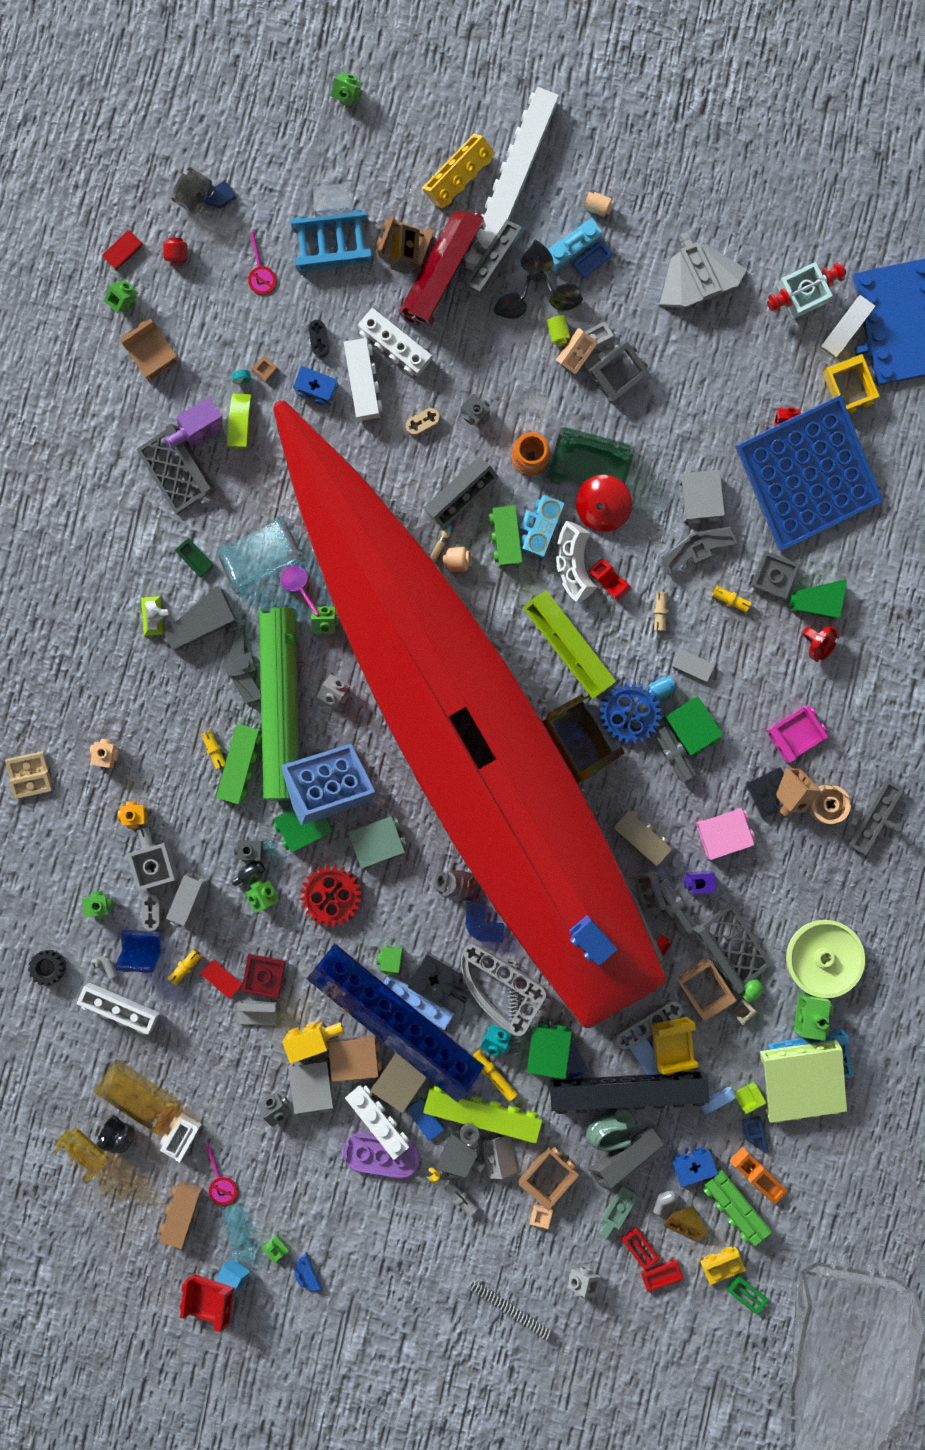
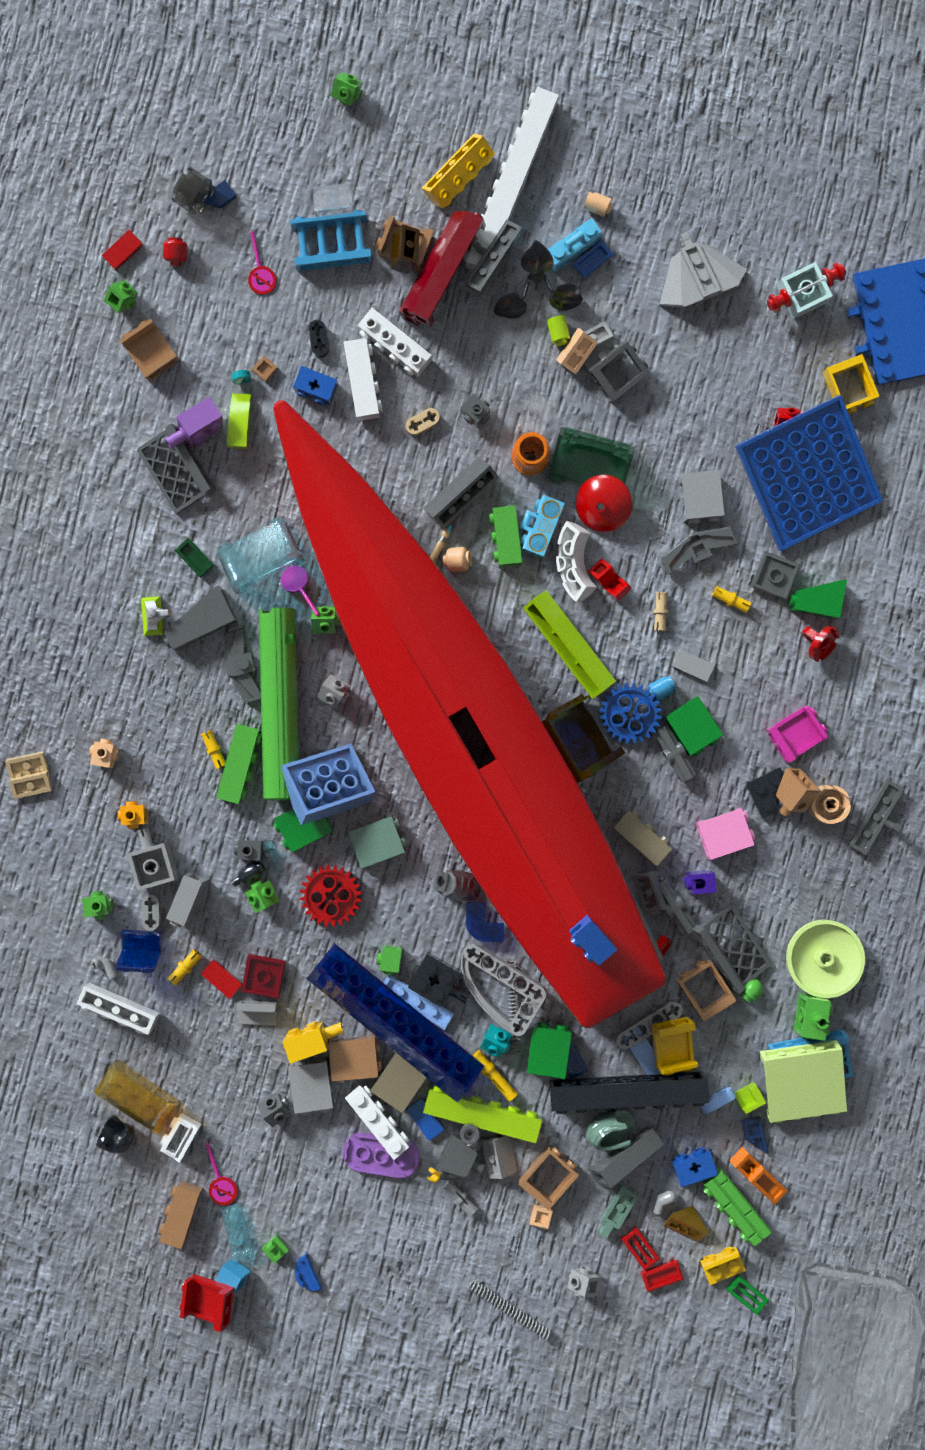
black tyre [28,950,66,986] -> none
clear yellow panel [52,1126,110,1184] -> none
dark tan slope [730,999,759,1026] -> none
white slope [821,295,875,357] -> none

